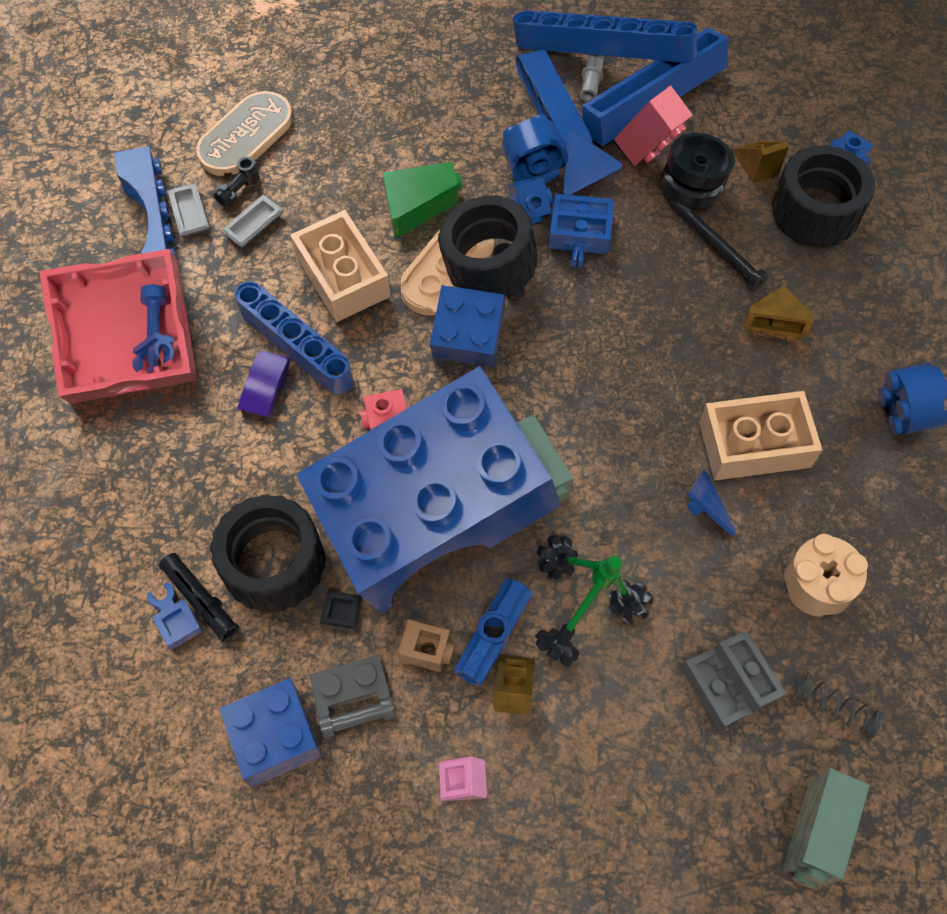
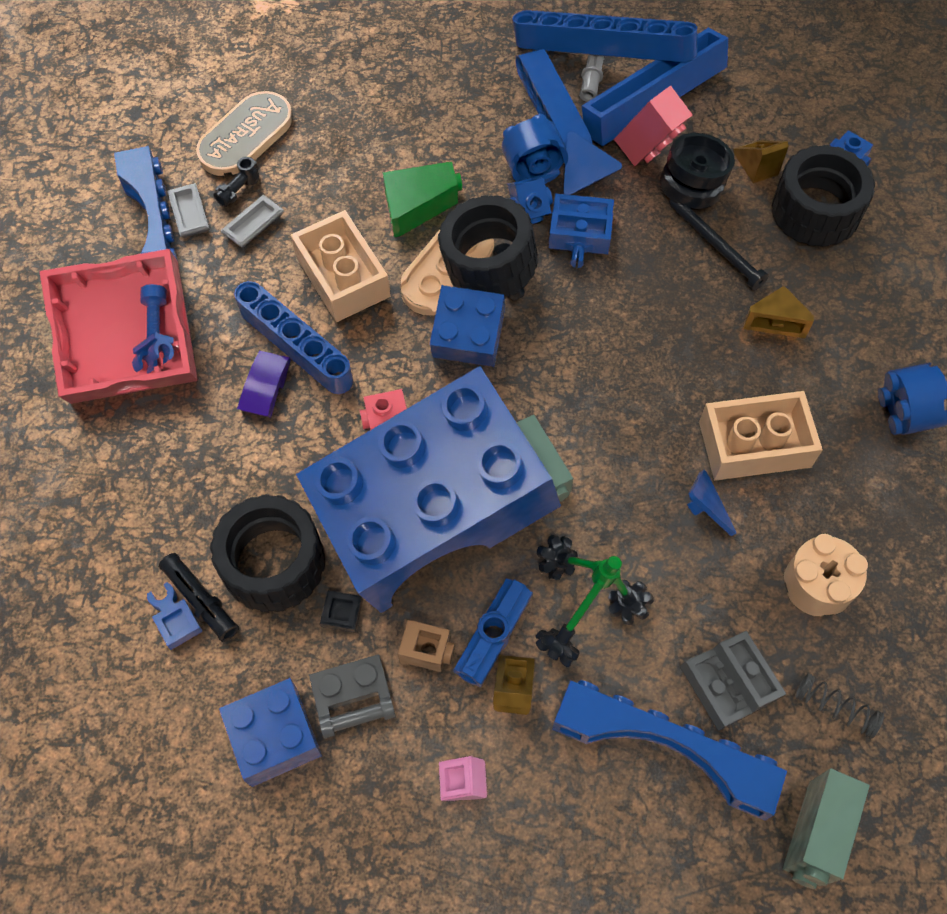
none -> blue arch [552,680,787,821]

